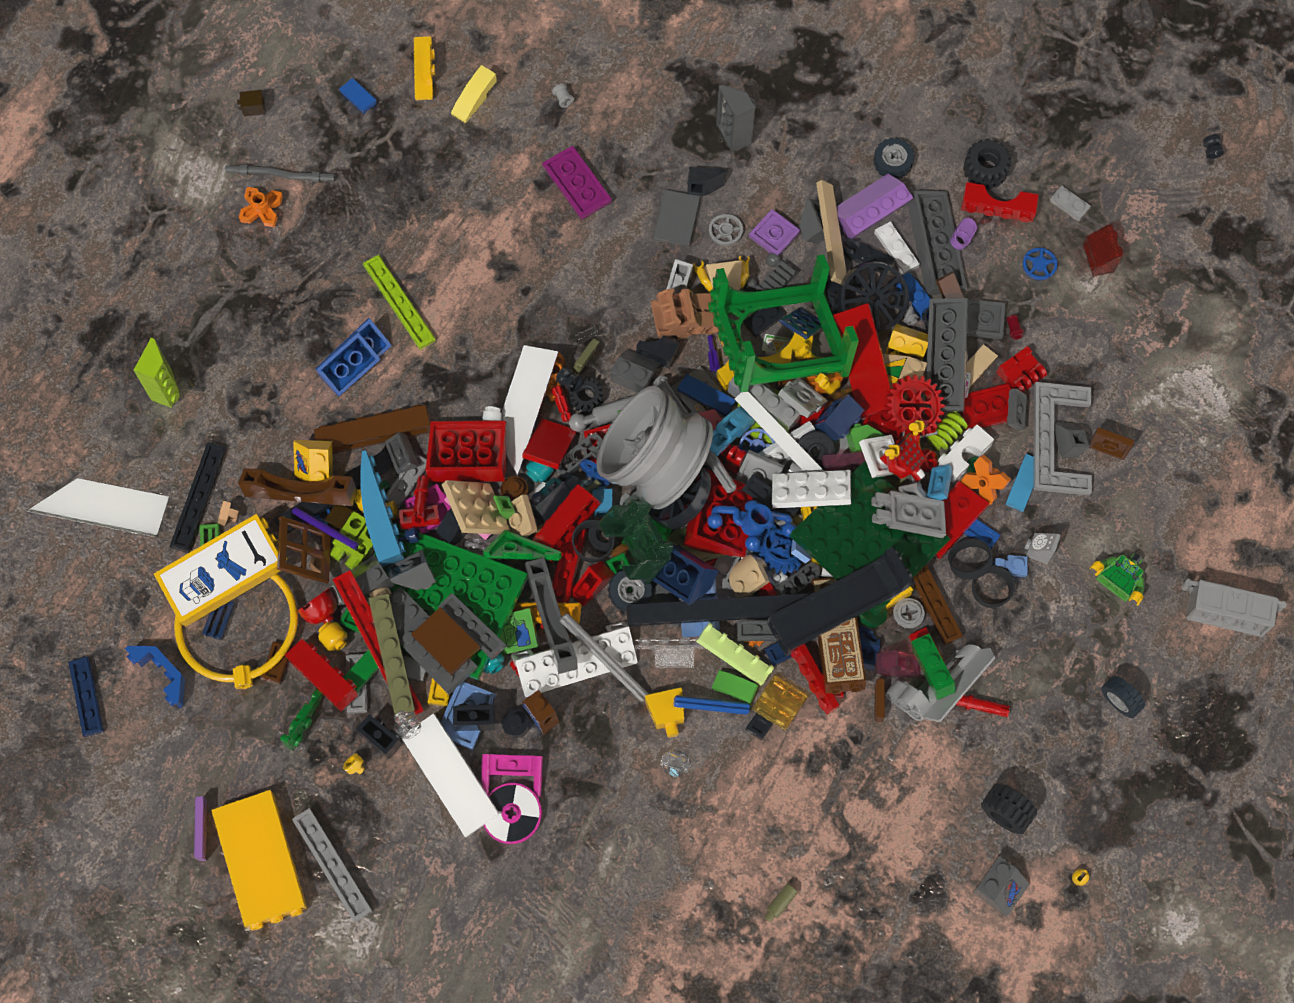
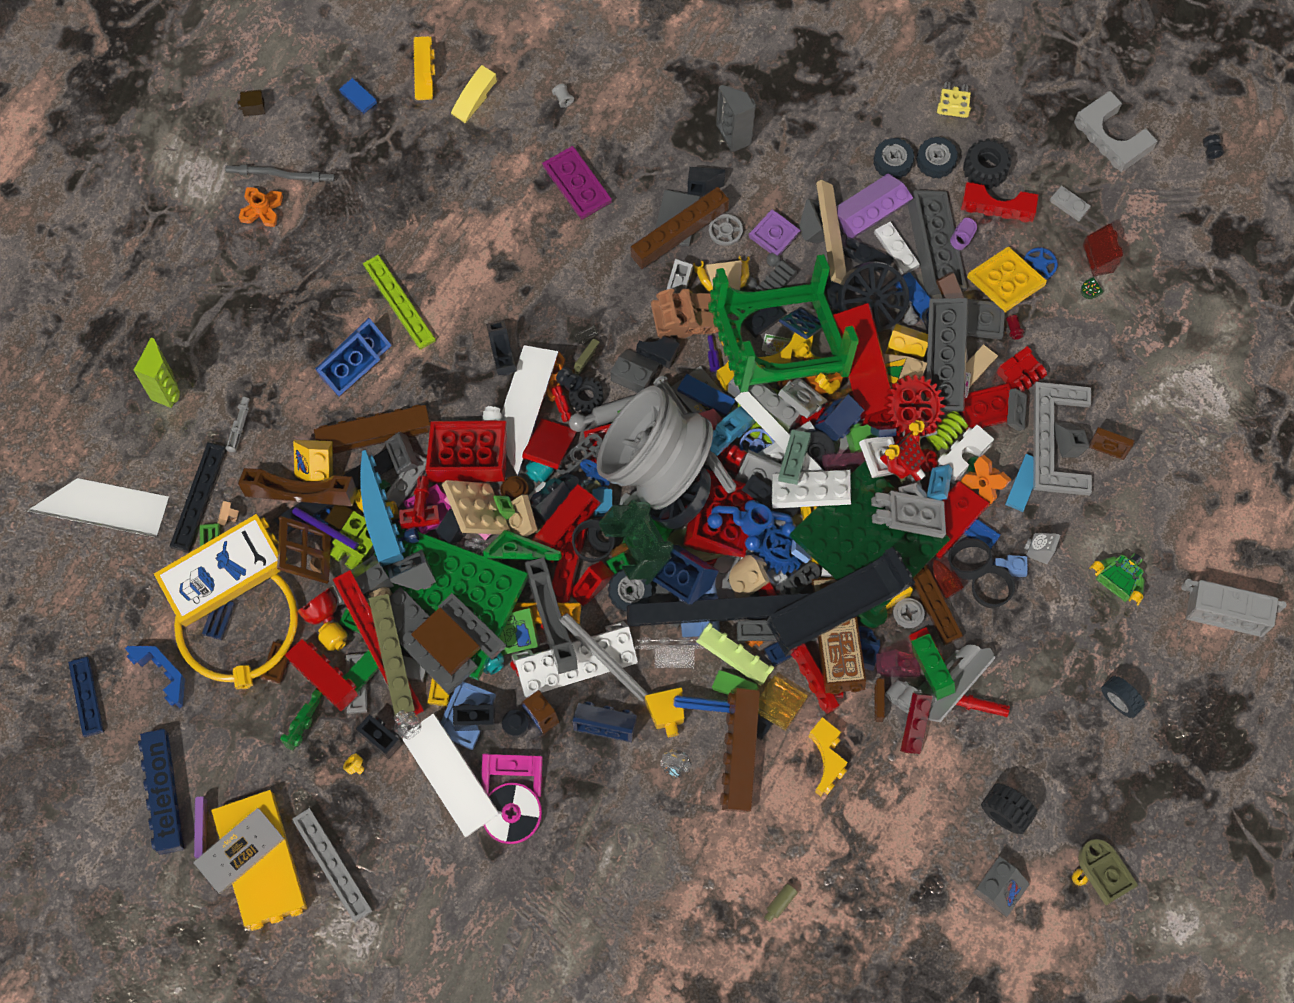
none -> dark blue brick [138,729,184,855]
none -> light grey tile [193,808,284,894]
none -> light grey piece [225,397,250,453]
none -> black arch [486,320,516,376]
none -> dark blue slope [573,702,637,743]
none -> reddish brown brick [631,187,729,269]
none -> reddish brown brick [720,688,760,813]
none -> sand green plate [778,430,811,485]
none -> yellow arch [808,717,848,797]
none -> dark blue tile [871,425,897,437]
none -> dark red plate [900,693,933,754]
none -> black wheel [916,137,958,179]
none -> clear red plate [933,560,964,598]
none -> light yellow piece [937,82,971,118]
none -> yellow plate [967,246,1047,312]
none -> light grey arch [1074,91,1157,172]
none -> olive tile [1078,839,1138,905]
none -> dark green tile [1080,277,1103,299]

